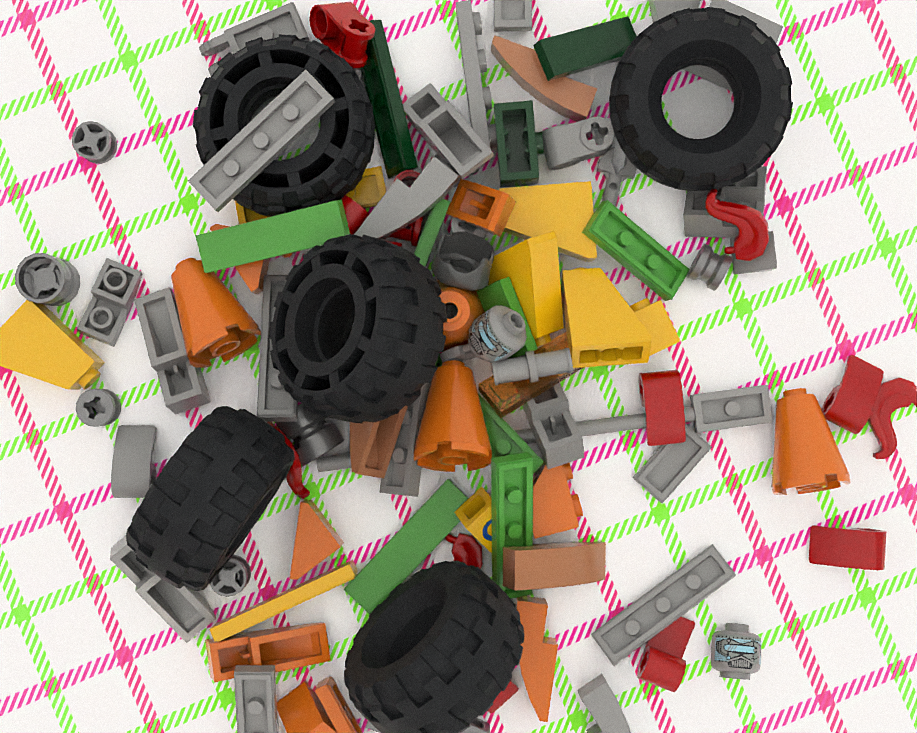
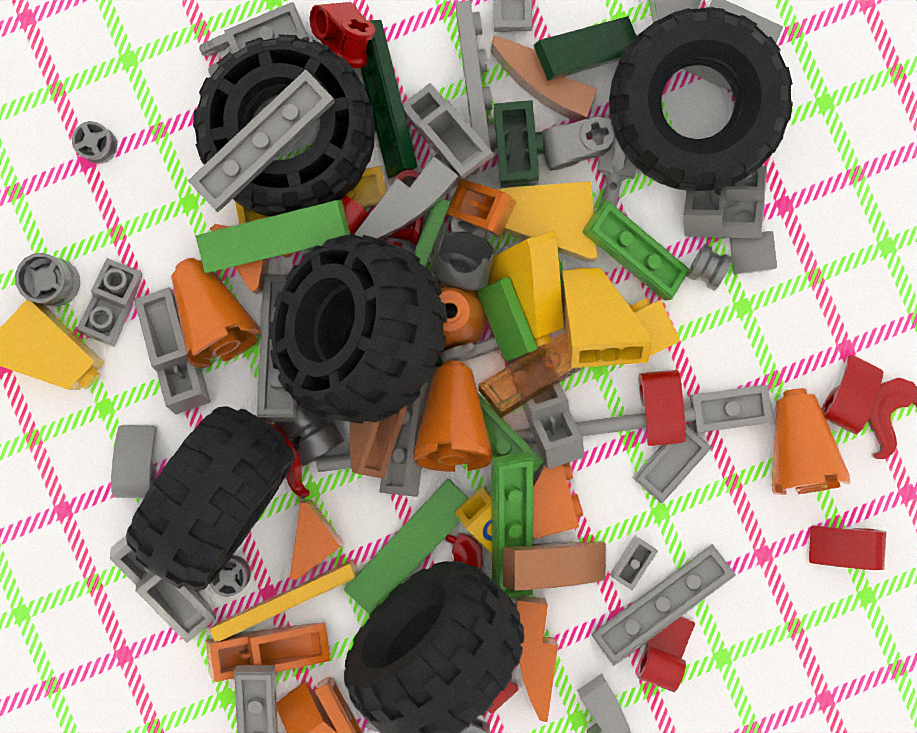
flat silver wheel [75,389,121,427] -> none
light grey head [468,305,527,363] -> none
light grey pin [491,347,573,386] -> none
red piece [705,189,769,261] -> none
head [711,623,762,680] -> none
none -> light grey piece [610,535,658,591]

